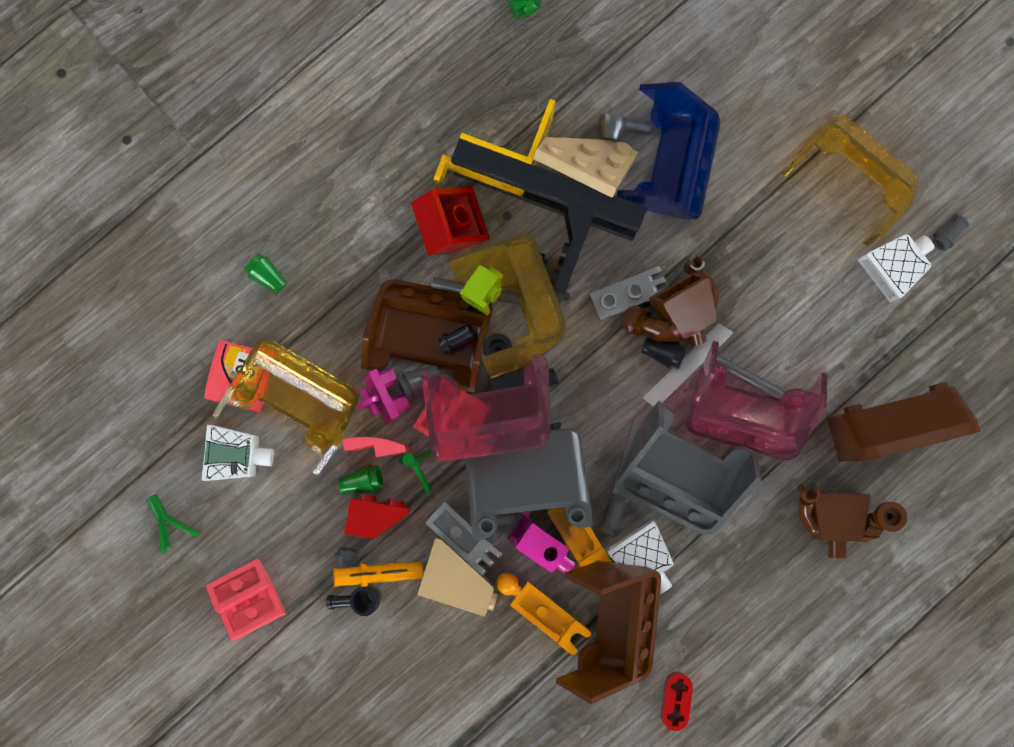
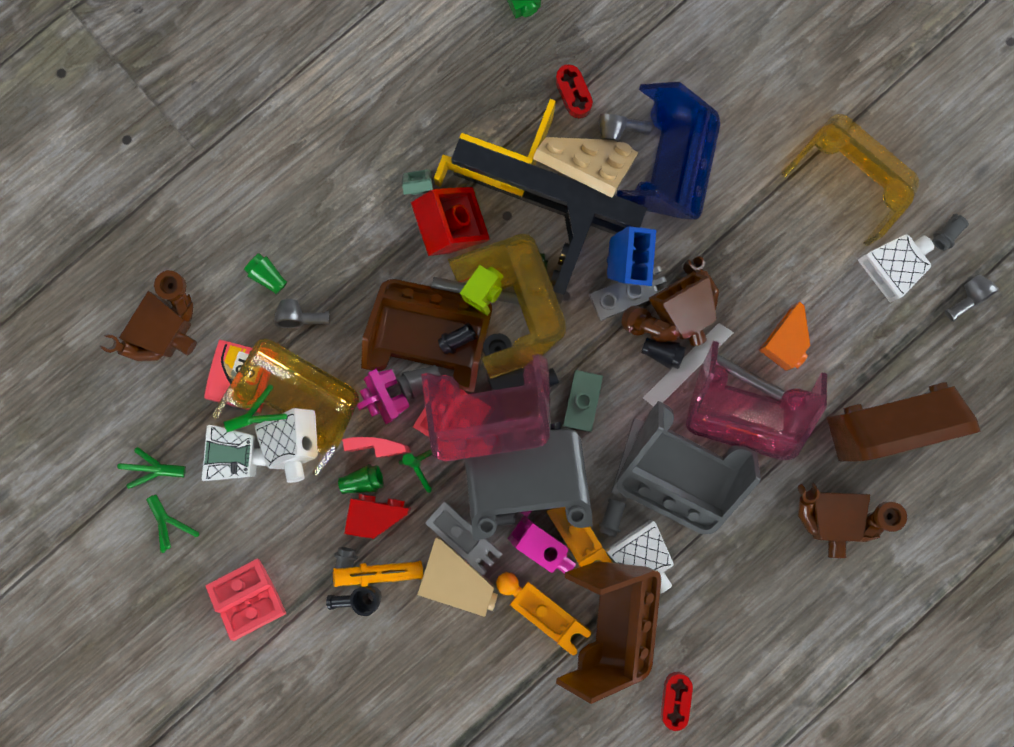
none -> reddish brown torso [100,270,197,361]
none -> green plant [117,447,186,489]
none -> green plant [223,385,287,433]
none -> white torso [254,408,318,483]
none -> flat silver bar [274,299,329,328]
none -> sand green plate [402,169,433,195]
none -> red beam [556,64,593,119]
none -> sand green plate [563,370,603,432]
none -> blue torso [607,226,656,286]
none -> orange slope [759,301,810,371]
none -> flat silver bar [945,275,999,322]

